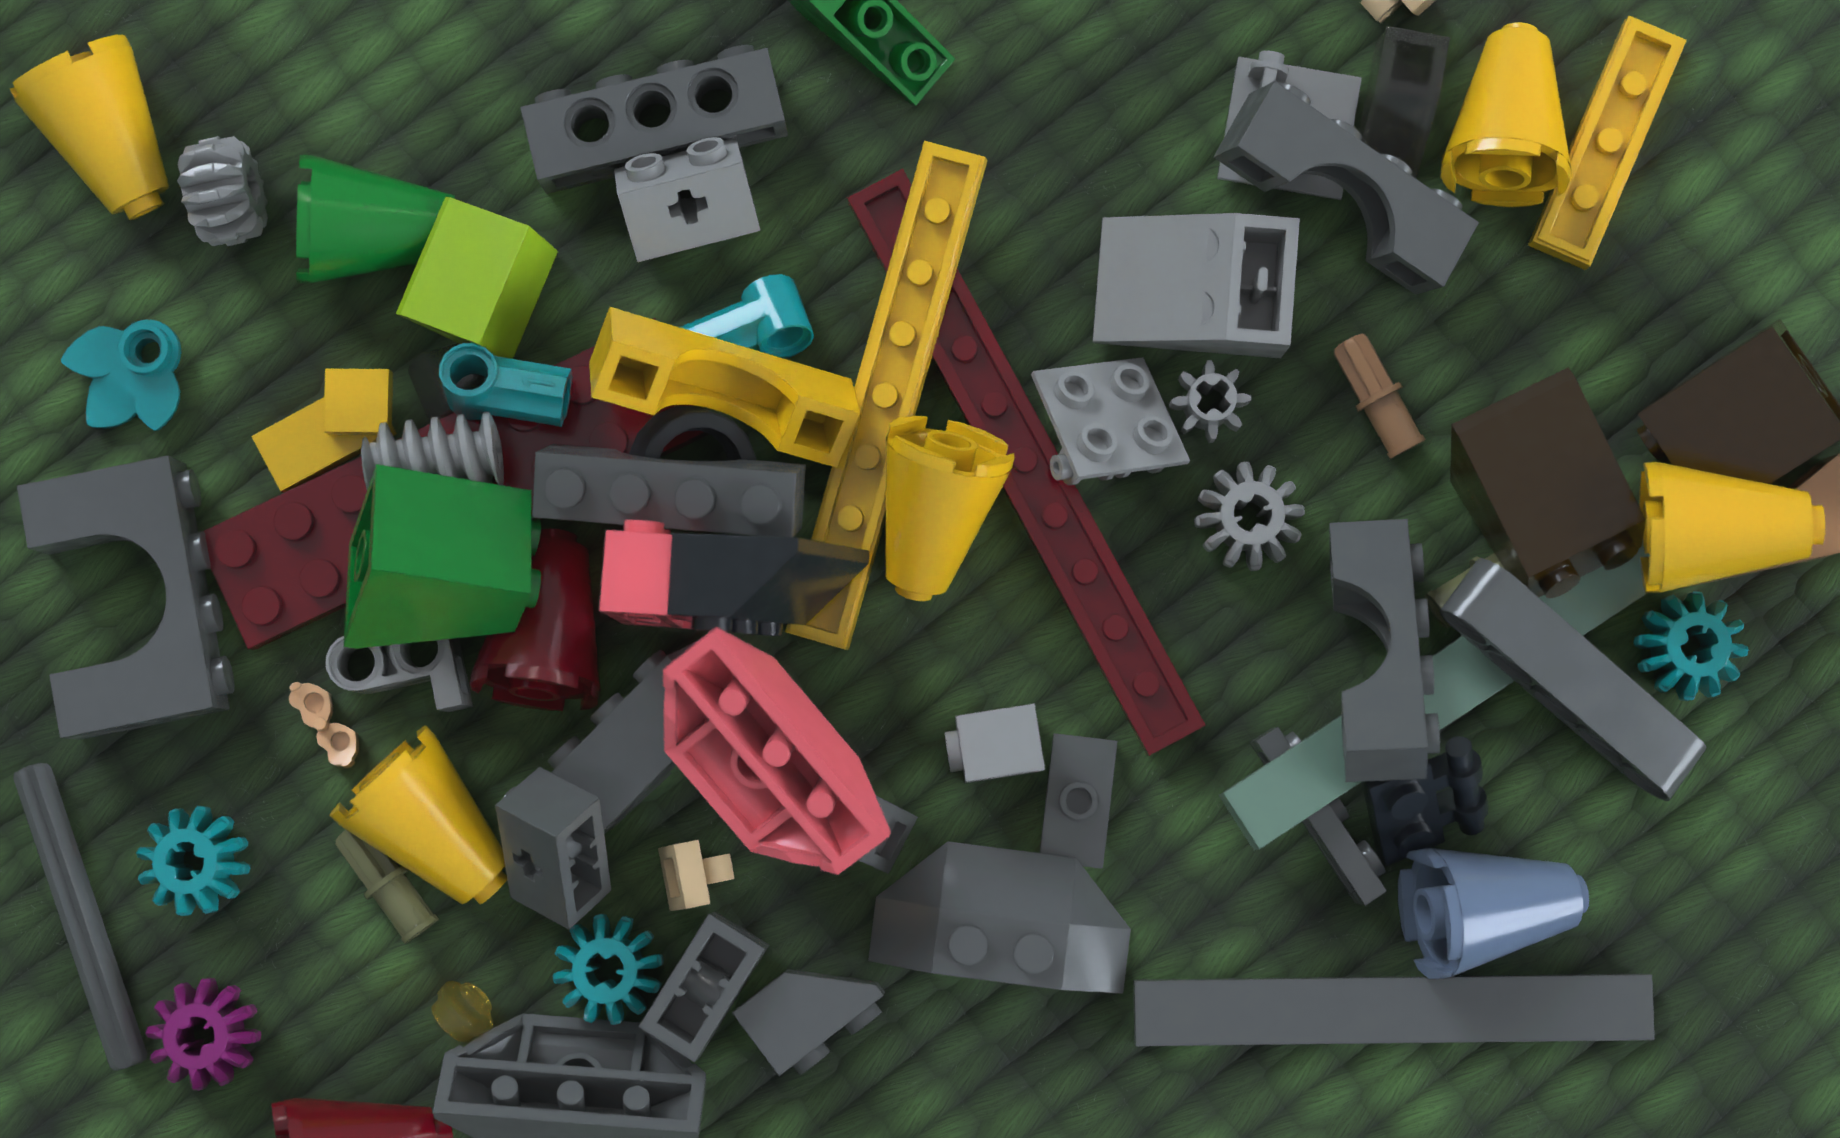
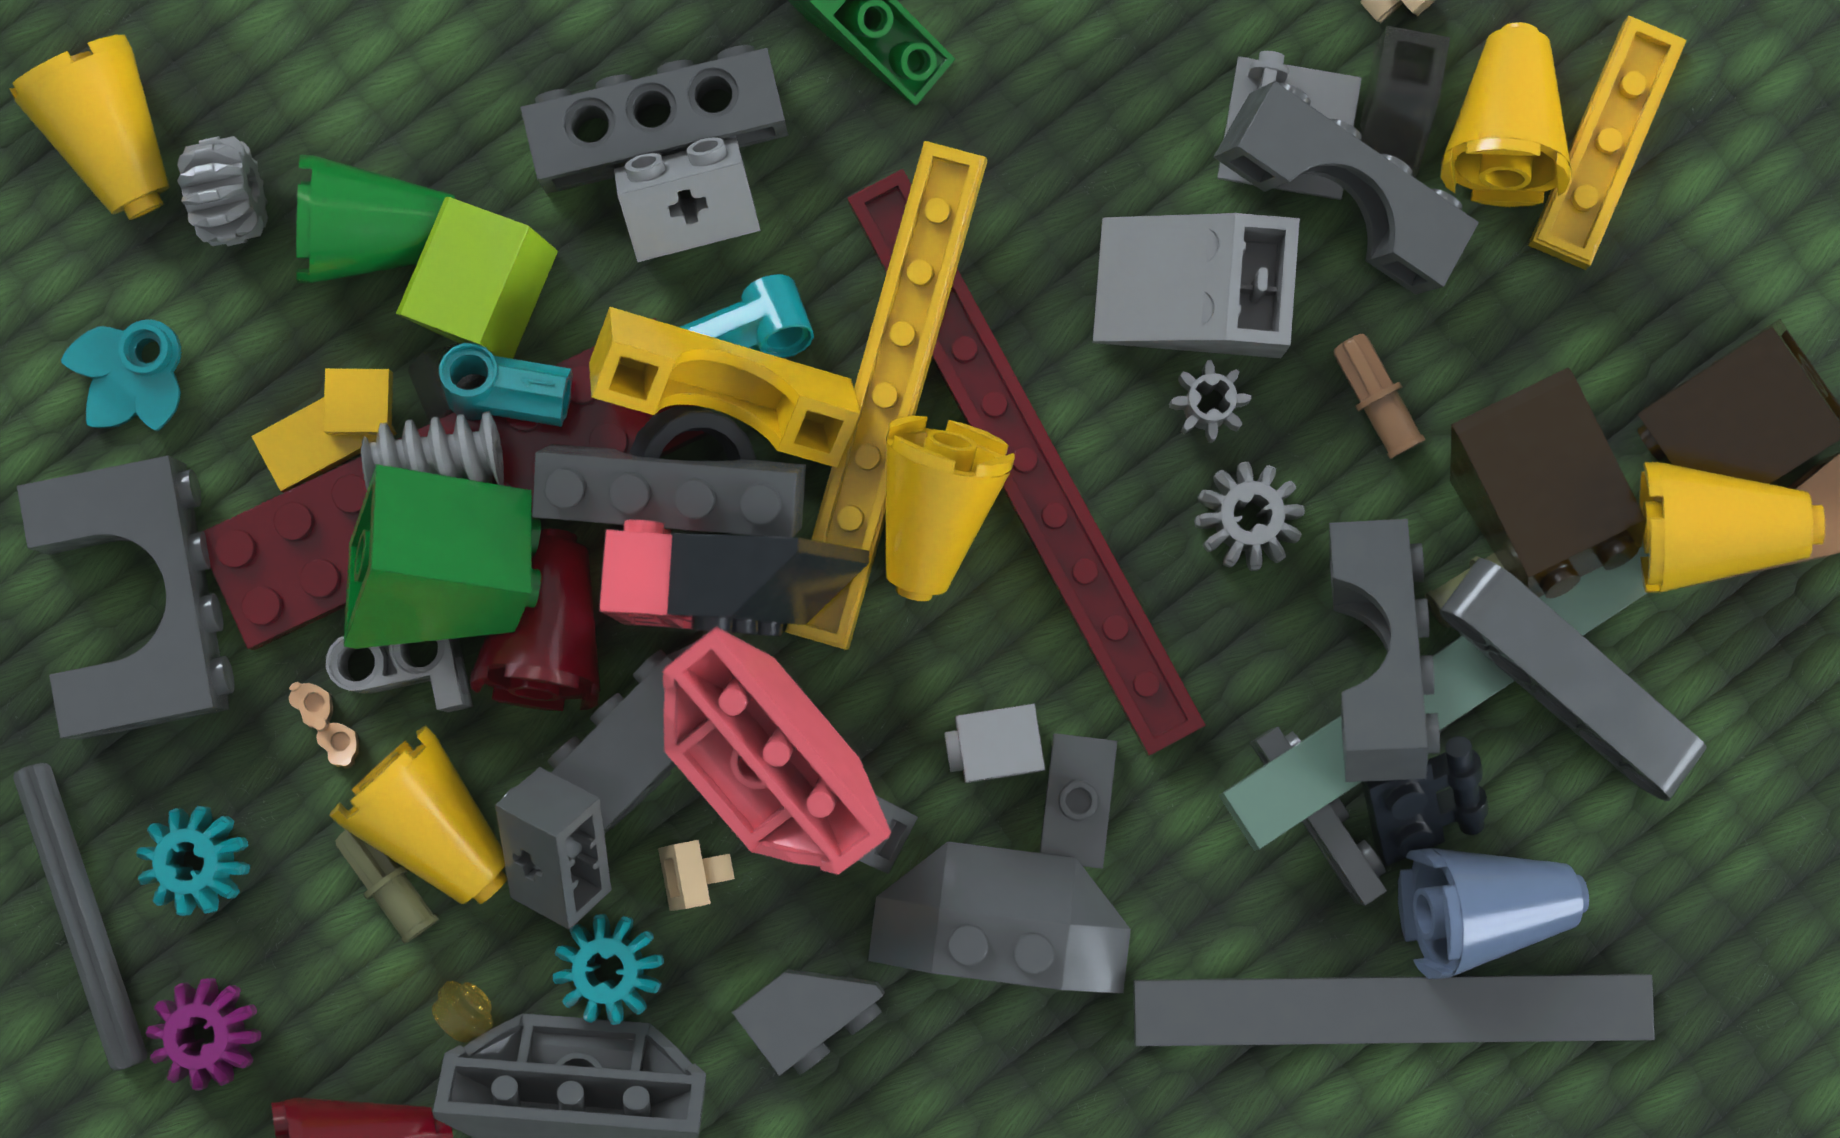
dark grey brick [639,911,769,1062] -> none
light grey hinge [1031,357,1190,485] -> none
teal gear [1633,591,1749,701] -> none

